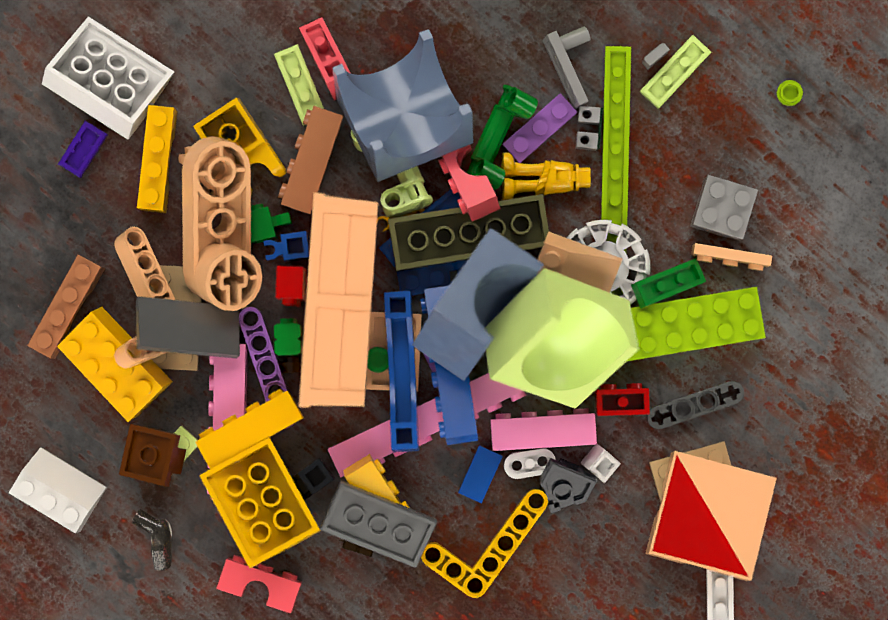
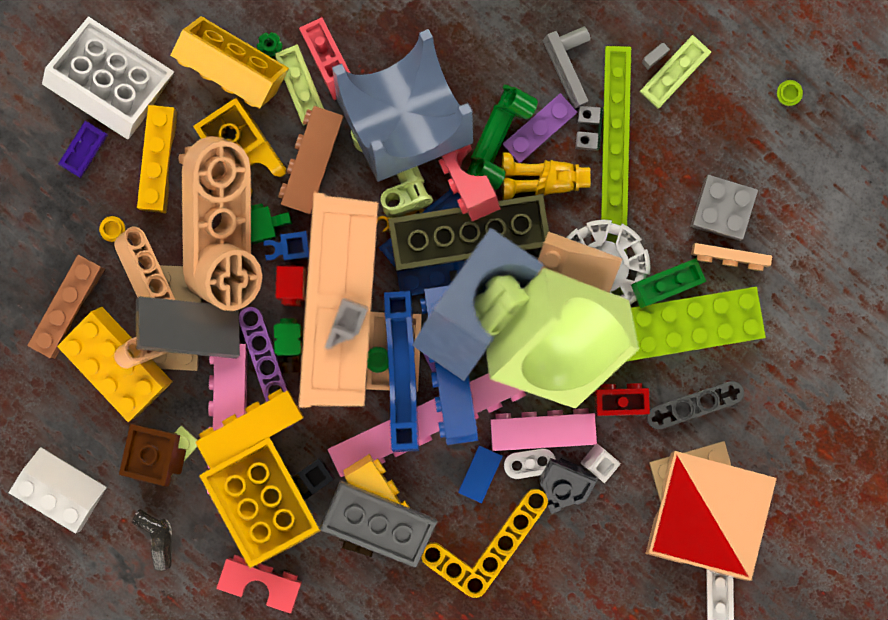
none -> yellow plate [99,216,126,242]
none -> yellow brick [170,16,289,108]
none -> green plate [257,32,282,57]
none -> light grey slope [325,298,368,349]
none -> yellowish green brick [474,275,529,335]

